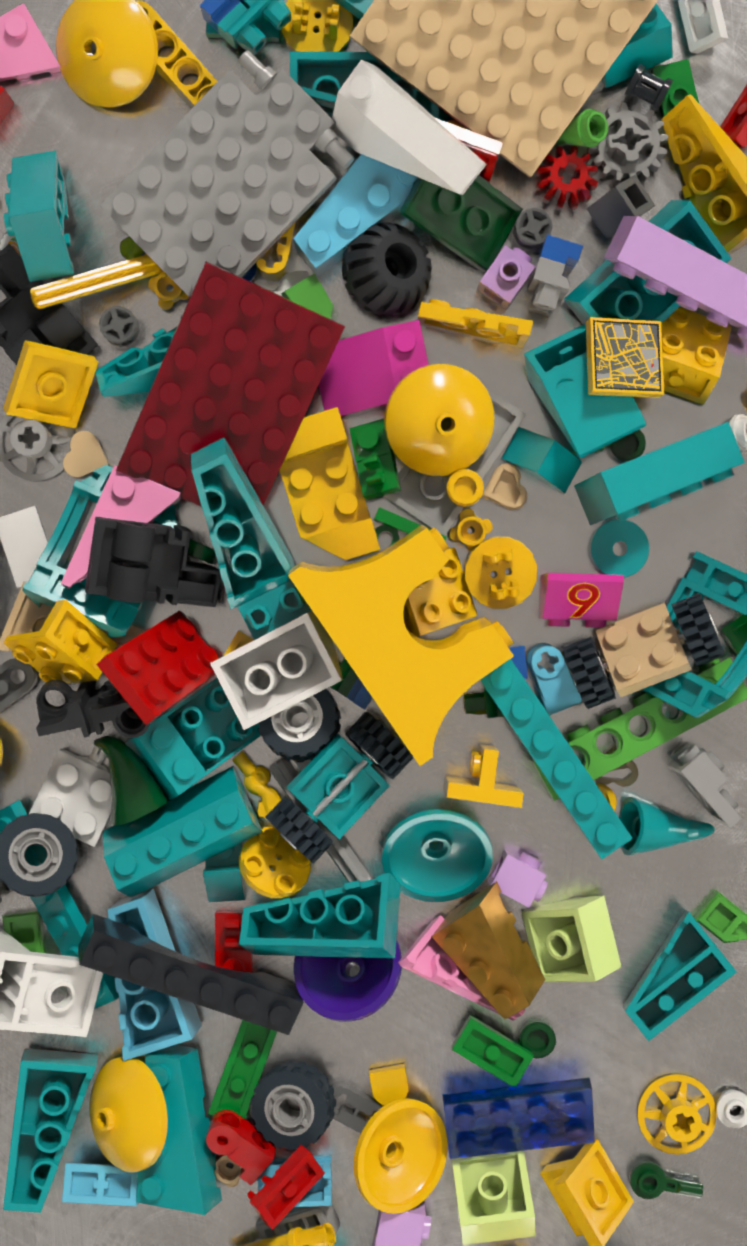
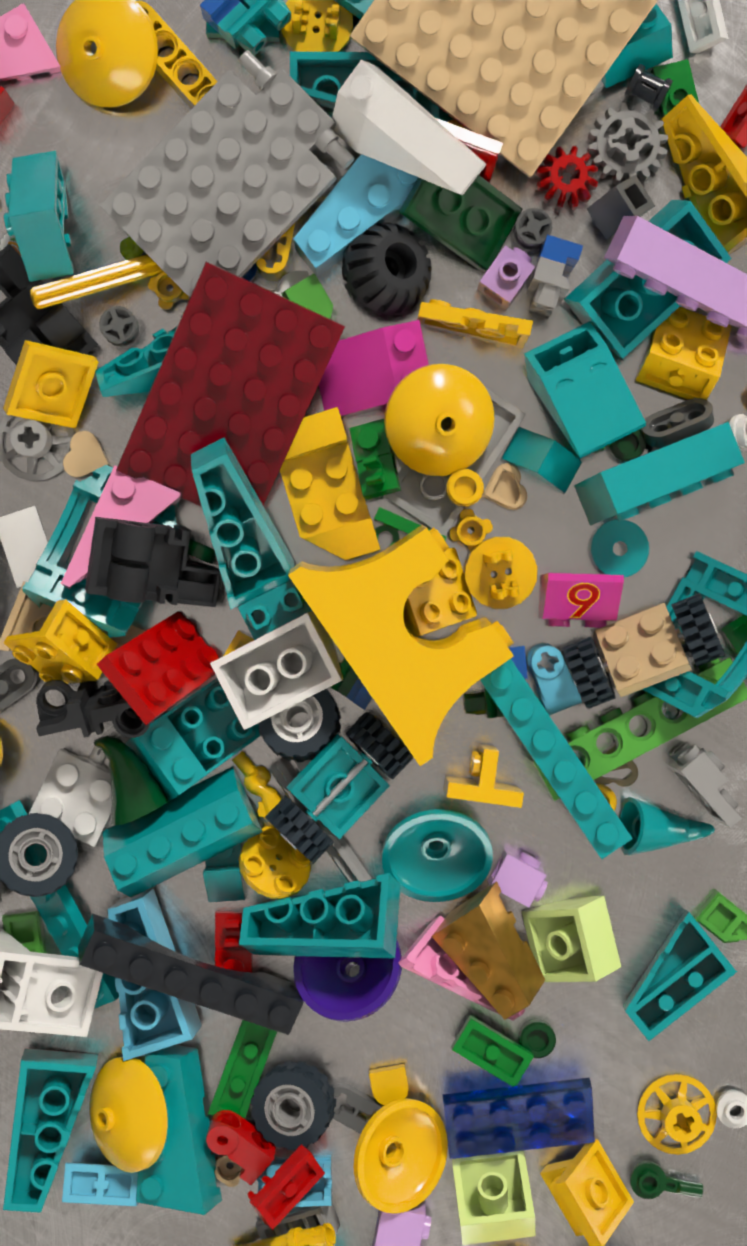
bright green cone [556,109,608,147] -> none
tile [586,317,664,398] -> none
none -> dark grey plate [642,398,714,448]

